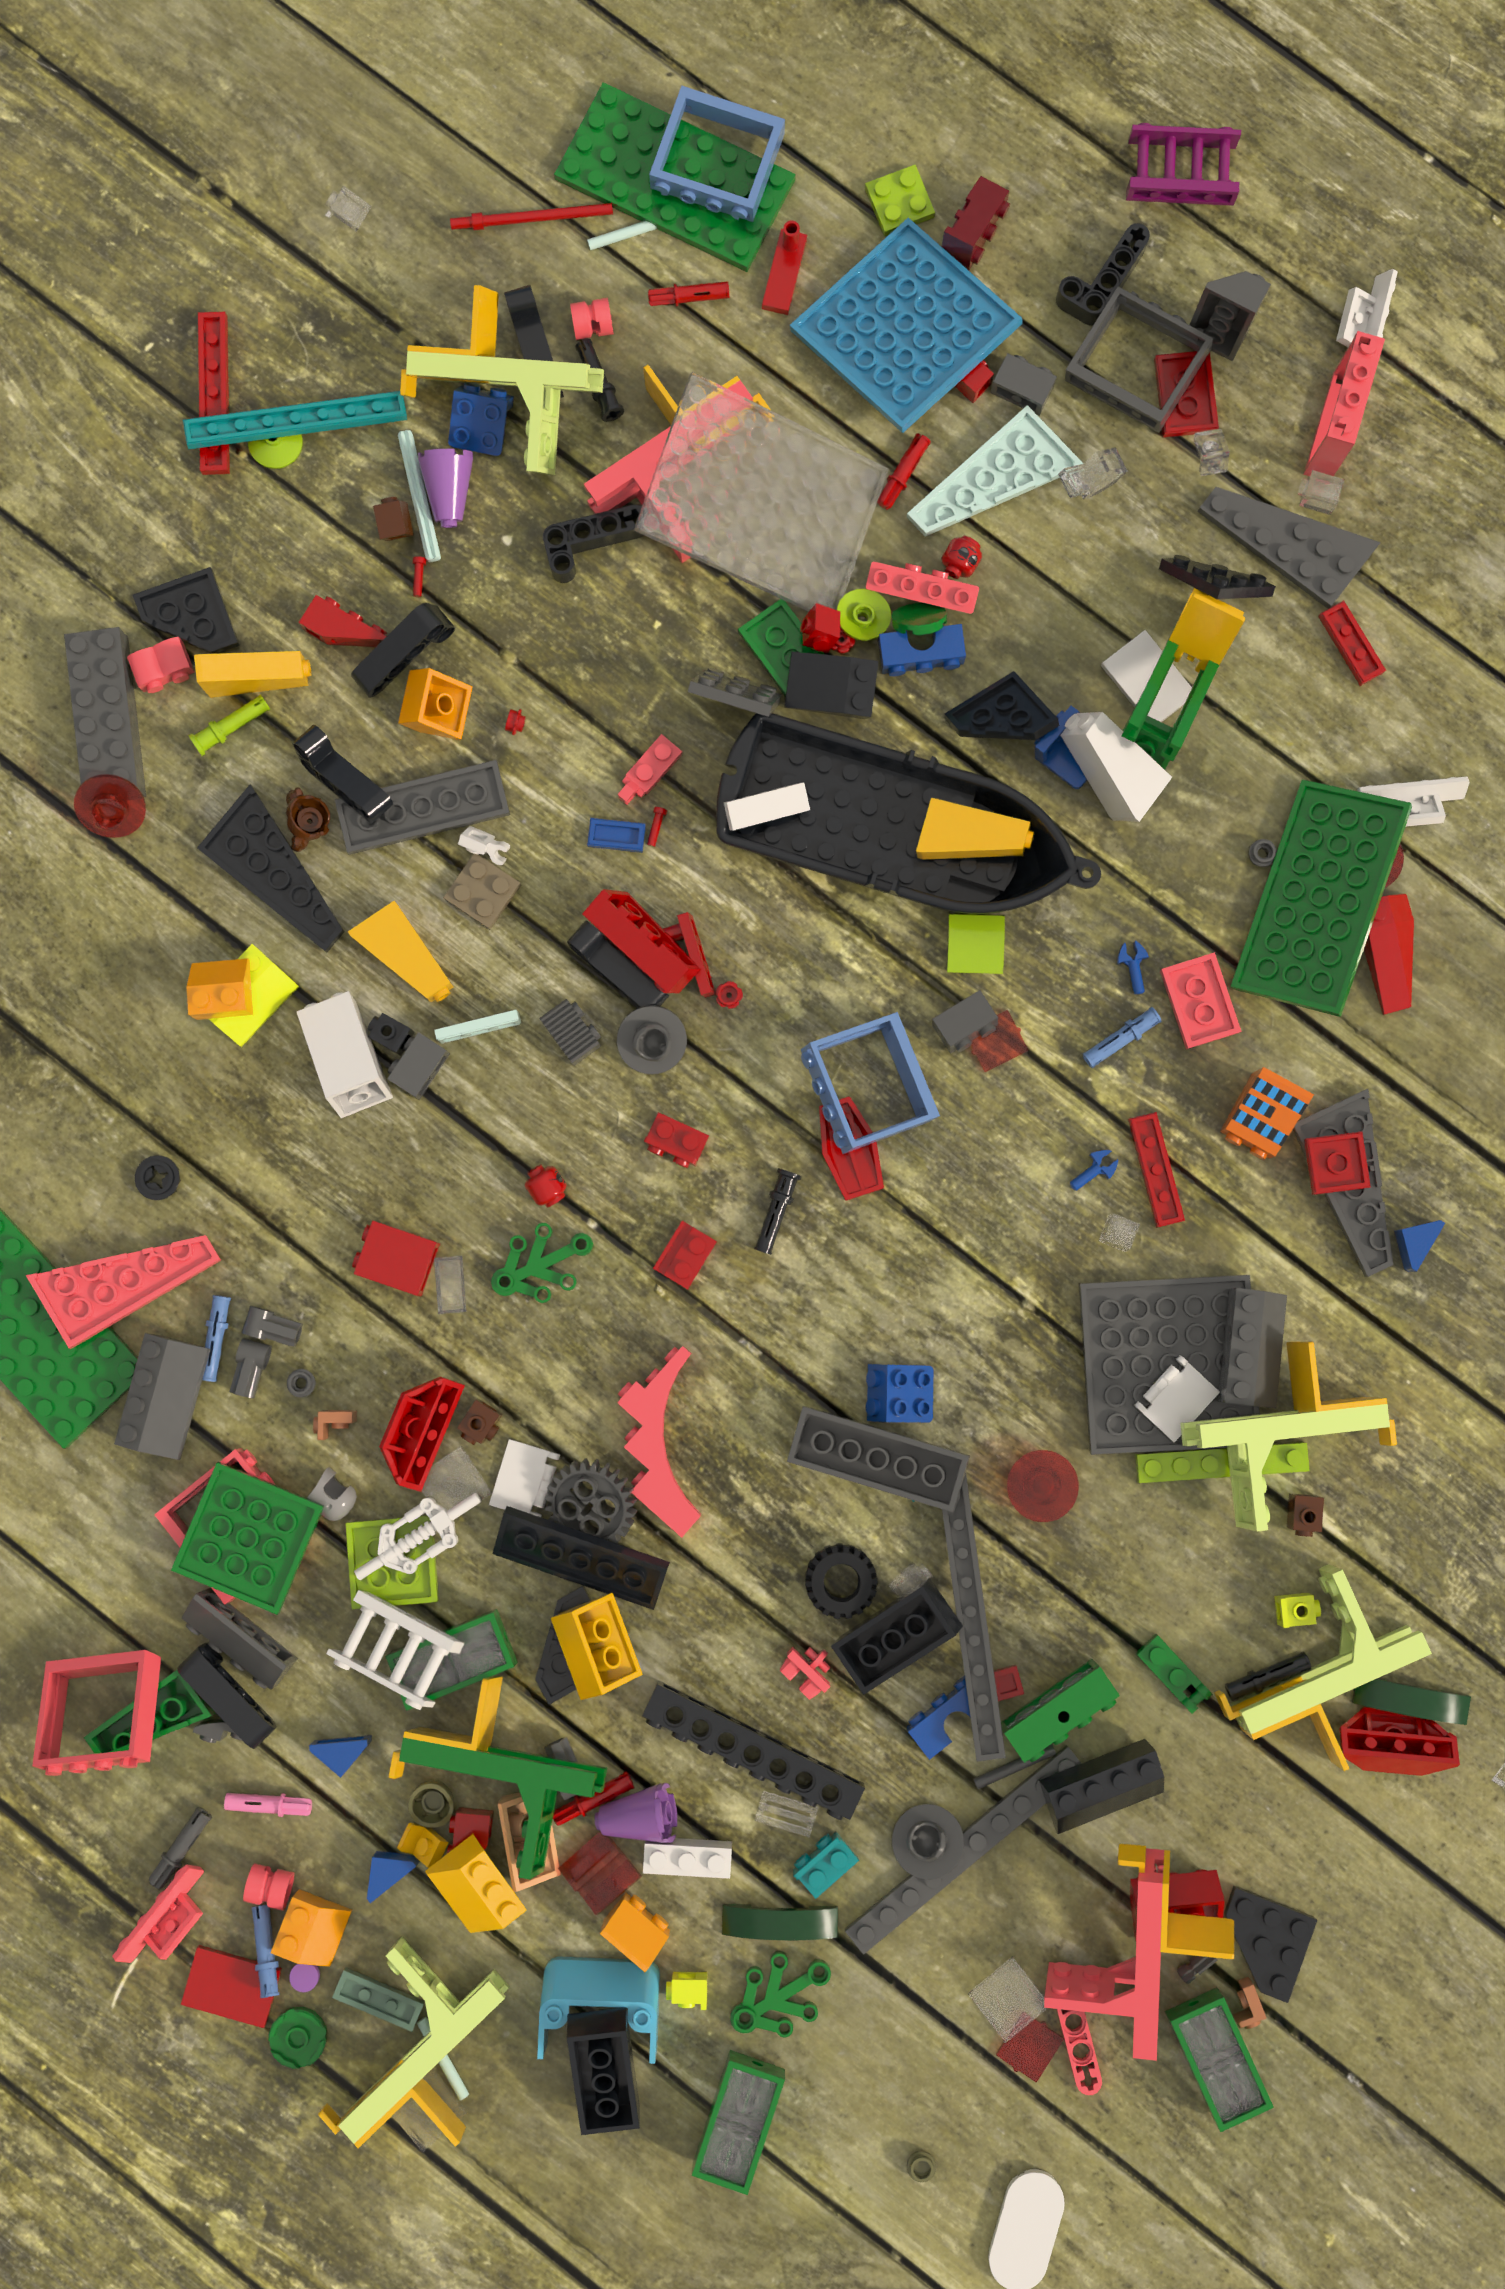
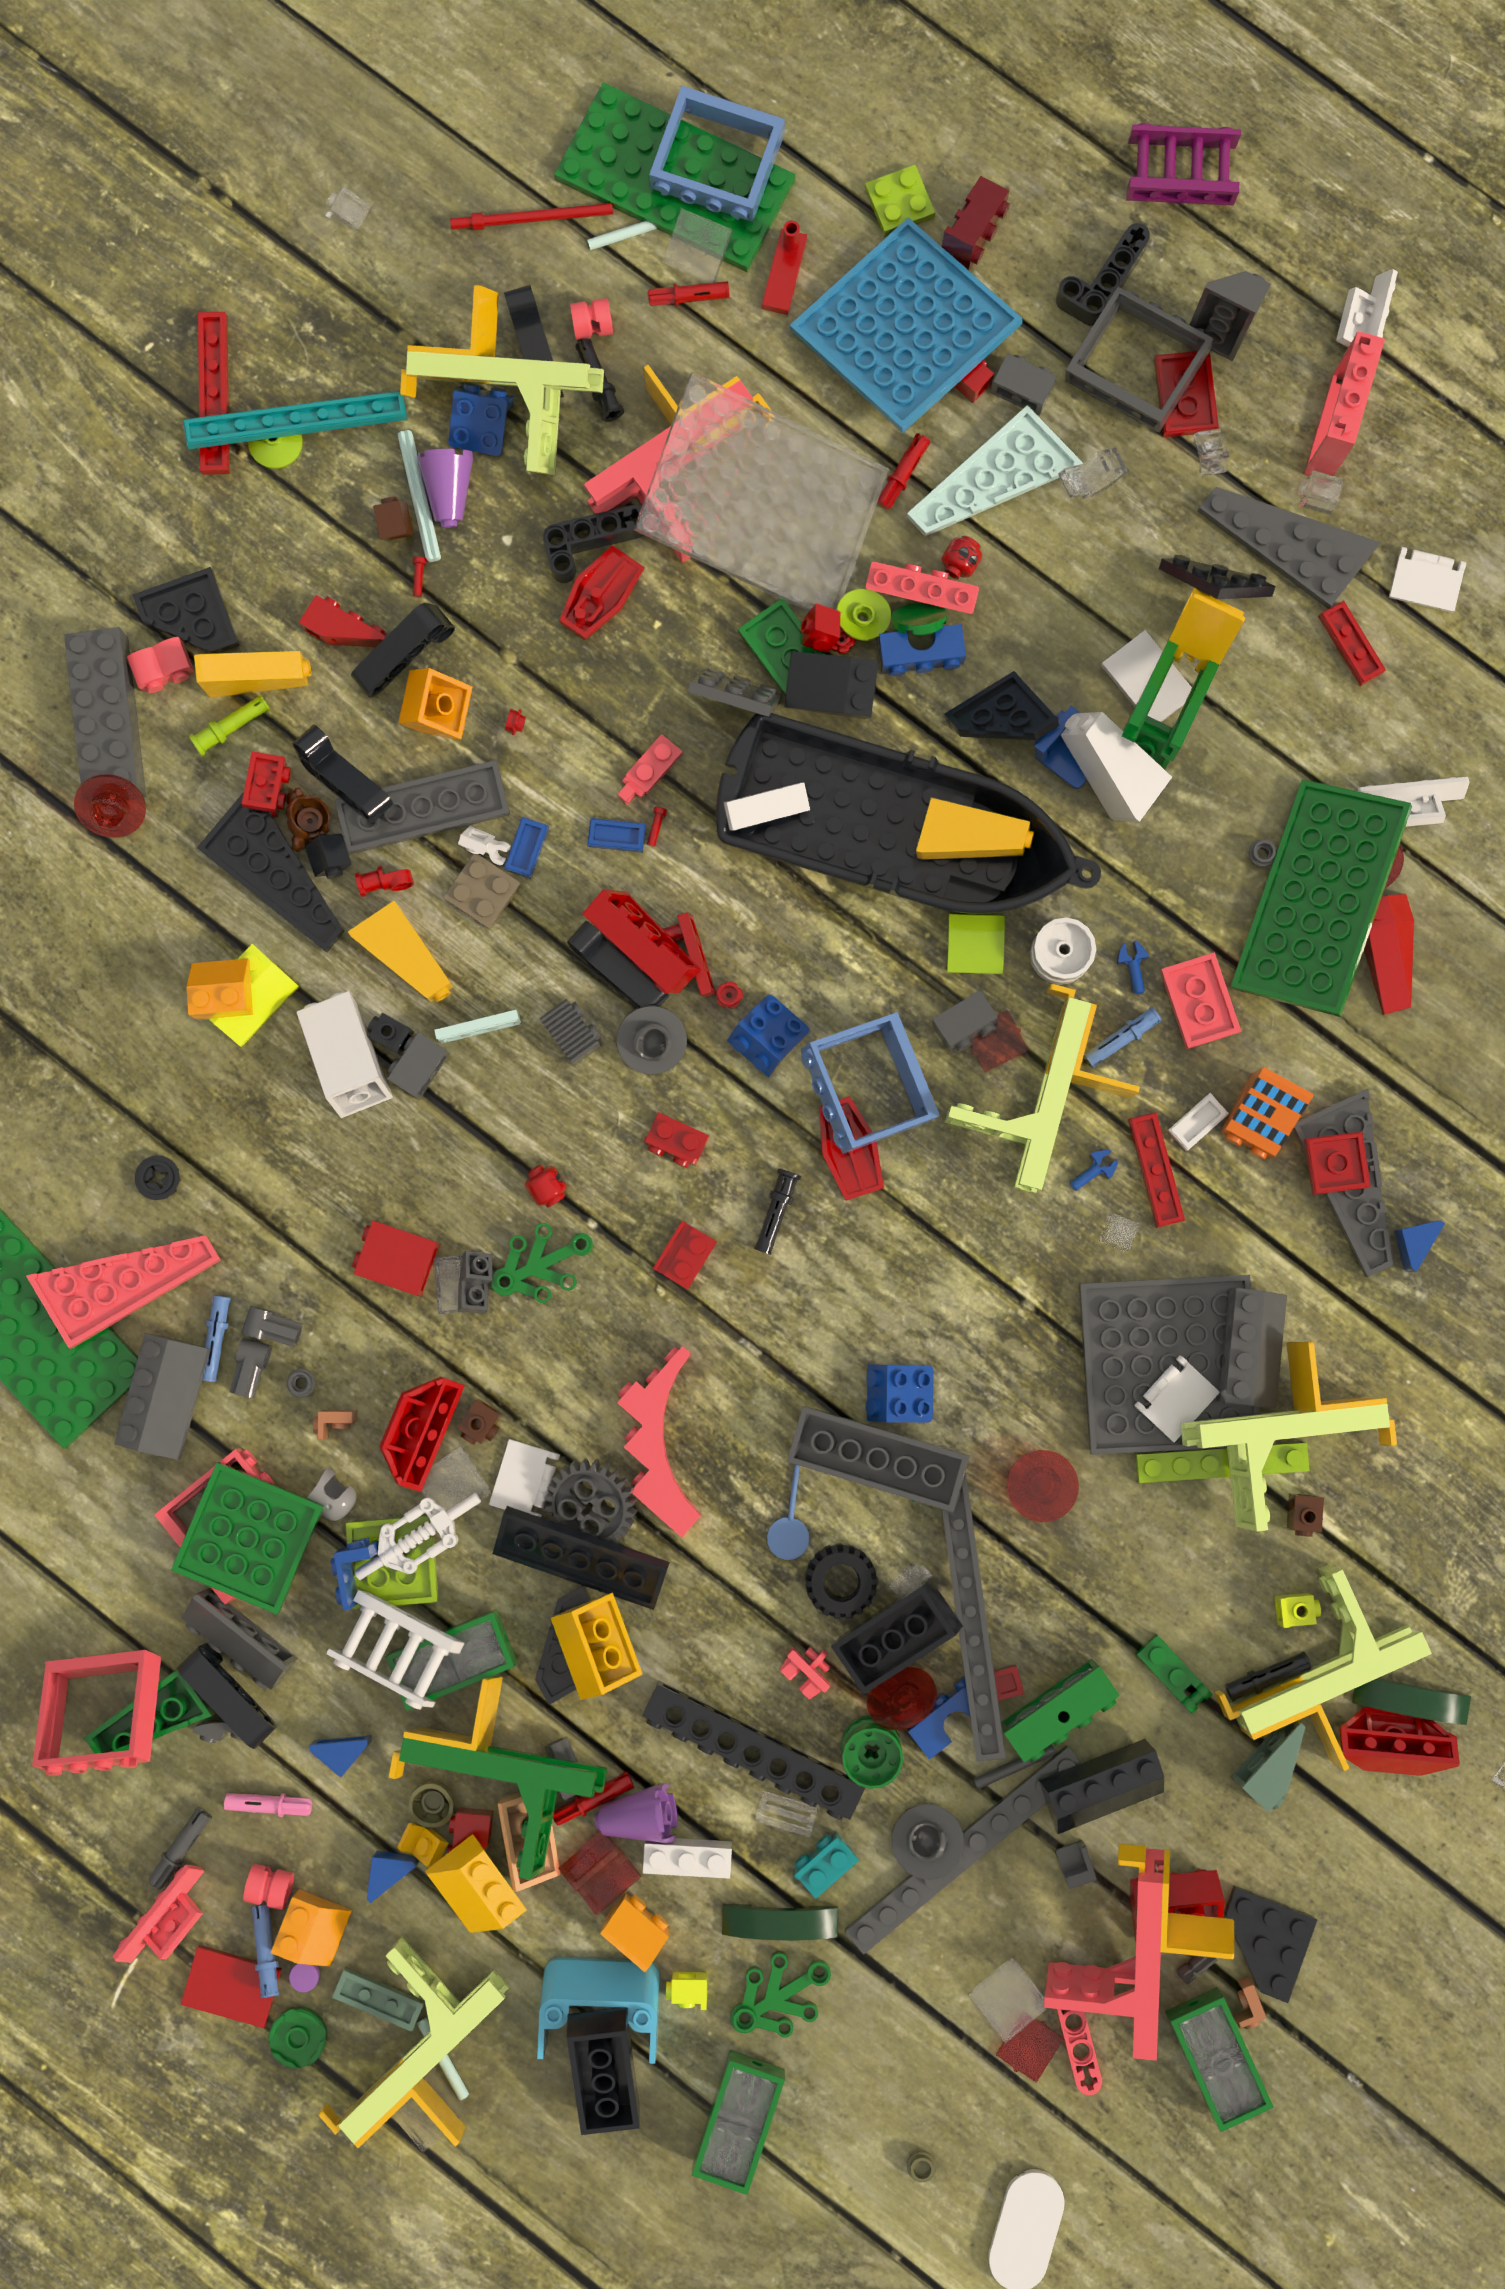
none -> red bracket [242,751,291,817]
none -> black brick [305,833,352,879]
none -> blue bracket [331,1537,378,1611]
none -> red connector [355,866,414,897]
none -> dark grey slope [458,1251,492,1314]
none -> blue tile [504,817,549,879]
none -> red piece [559,545,645,640]
none -> clear tile [663,208,733,283]
none -> blue bracket [727,995,809,1077]
none -> medium blue piece [767,1464,809,1560]
none -> green wheel [841,1715,903,1789]
none -> clear red piece [867,1667,937,1730]
none -> yellowish green piece [944,984,1140,1193]
none -> white wheel [1030,917,1096,985]
none -> dark grey panel [1056,1840,1097,1889]
none -> white tile [1167,1093,1229,1151]
none -> sand green slope [1231,1720,1306,1812]
none -> white piece [1389,547,1466,613]

